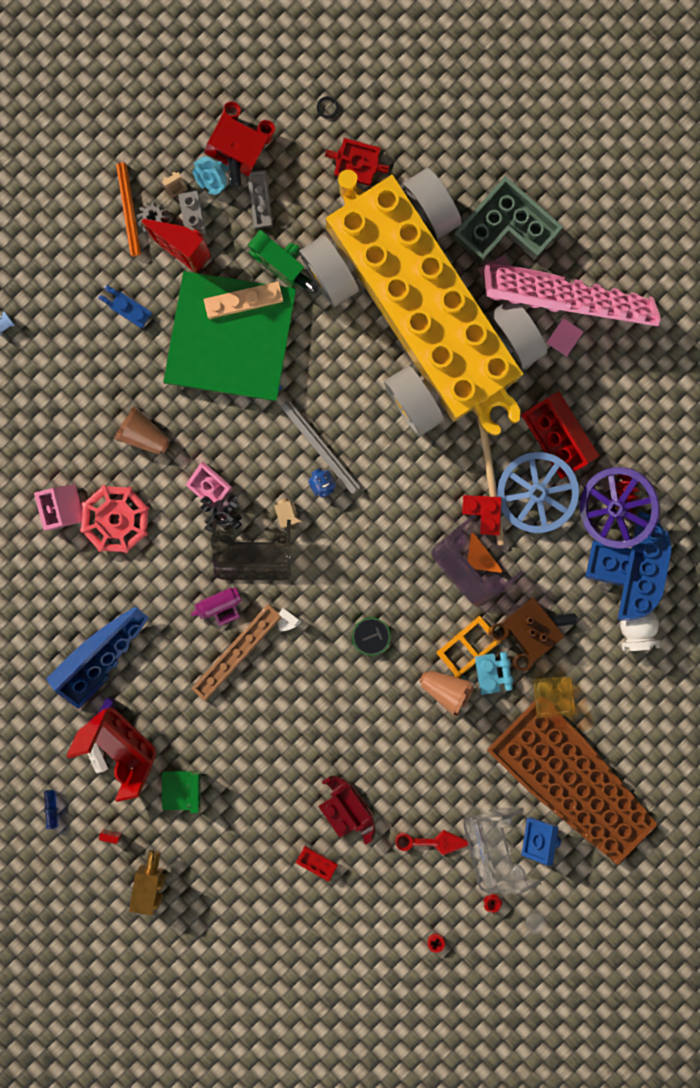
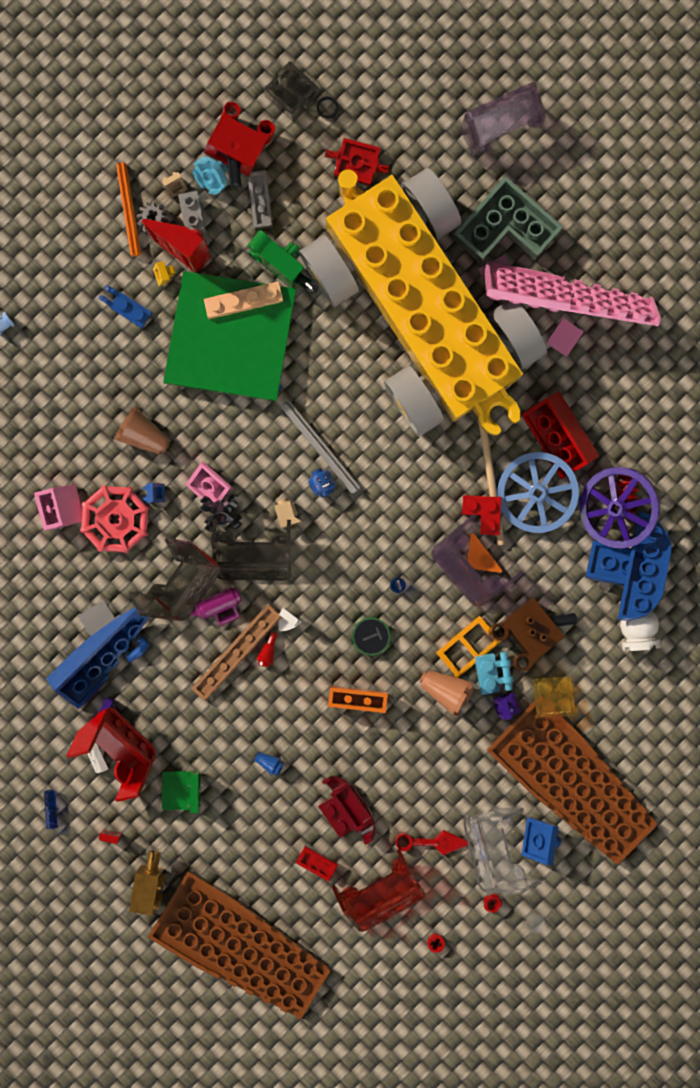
none -> light grey sticker [78,600,115,636]
none -> blue arm [125,636,150,662]
none -> clear smoke windscreen [129,537,221,621]
none -> blue tile [143,483,165,503]
none -> dark orange wing [148,870,330,1020]
none -> yellow tile [153,261,176,286]
none -> blue cone [254,752,284,776]
none -> red cone [255,632,278,668]
none -> clear smoke piece [264,61,319,122]
none -> orange brick [328,685,388,713]
none -> clear red windscreen [332,849,426,932]
none -> clear blue hinge [390,578,406,593]
none -> windscreen [461,82,546,158]
none -> dark purple plate [493,693,521,720]

